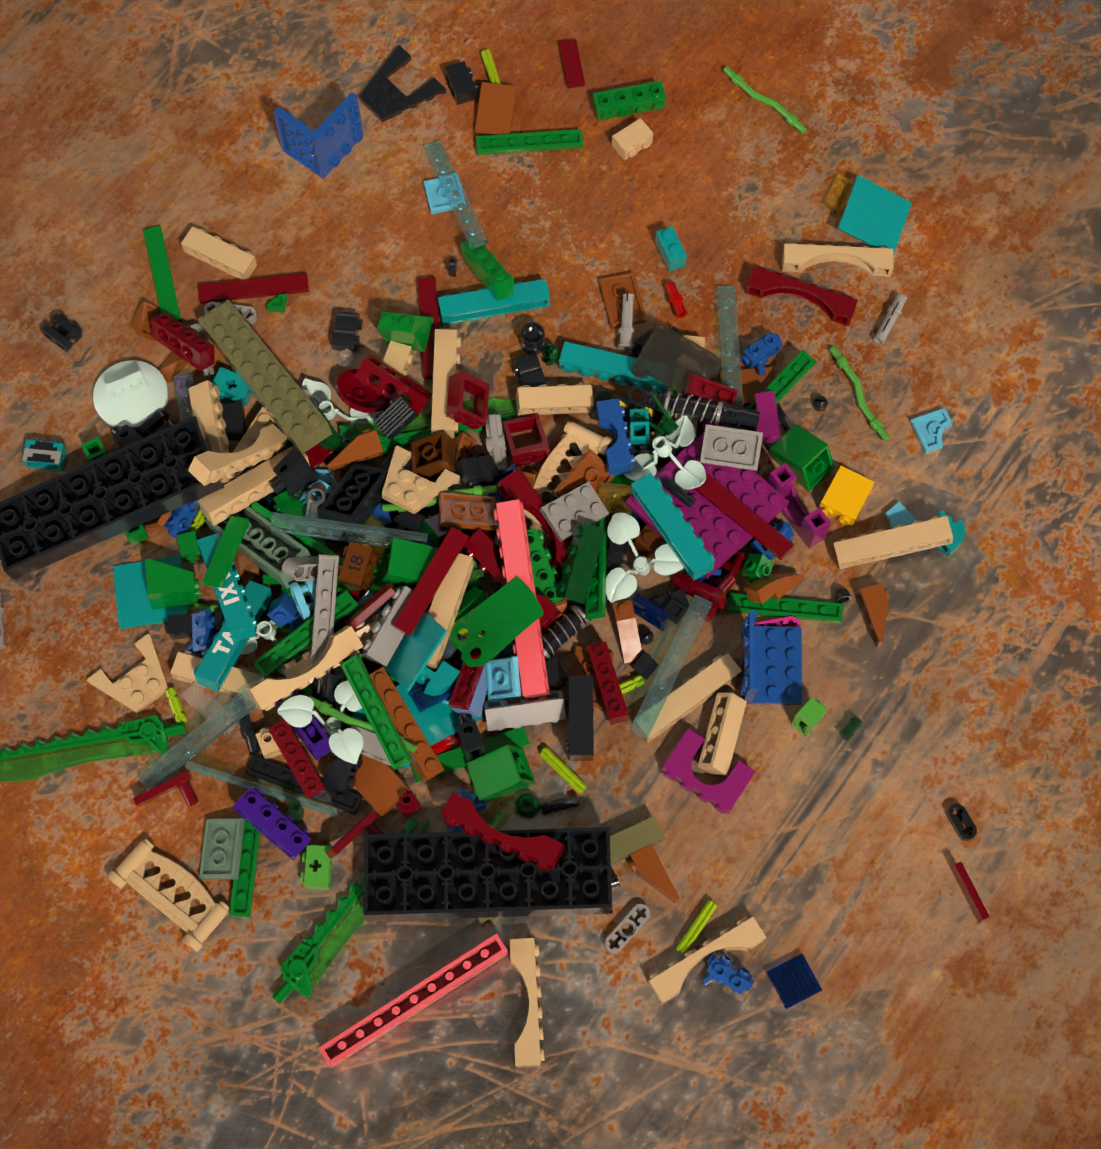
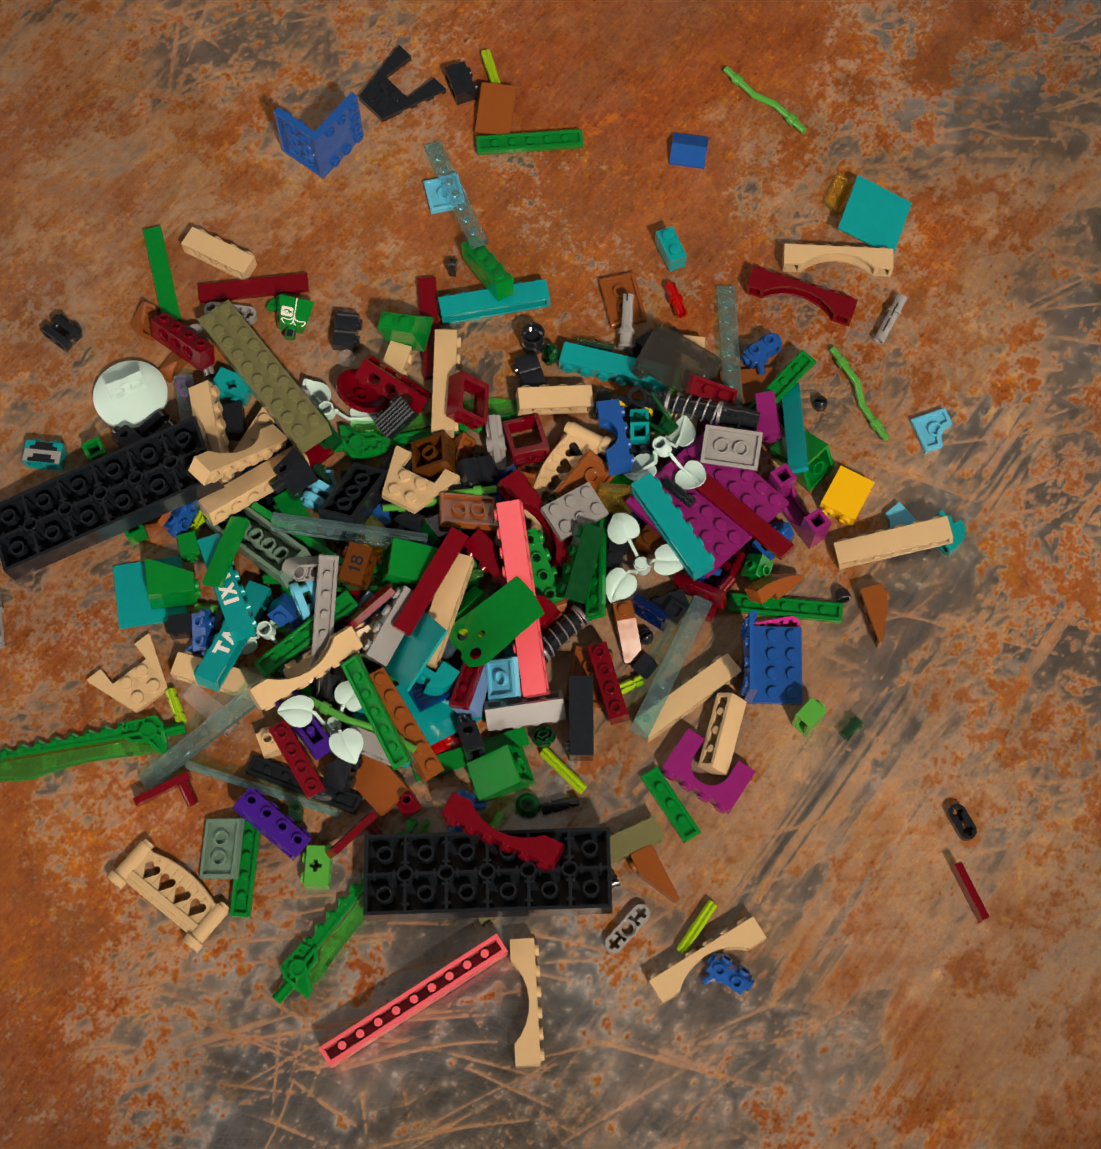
black pin [232,696,261,755] -> none
dark grey piece [305,483,326,524] -> none
dark orange slope [328,429,383,471] -> none
black brick [546,657,567,690] -> none
dark red tile [559,39,585,88] -> none
green brick [593,80,666,121] -> none
tan brick [612,118,653,160] -> none
clear blue tile [766,953,822,1010] -> none
none -> green torso [277,294,314,341]
none -> clear green pin [312,463,333,485]
none -> dark green plate [532,726,556,748]
none -> clear green pin [577,337,614,353]
none -> green tile [640,766,701,844]
none -> blue slope [669,132,709,169]
none -> teal tile [782,383,809,474]

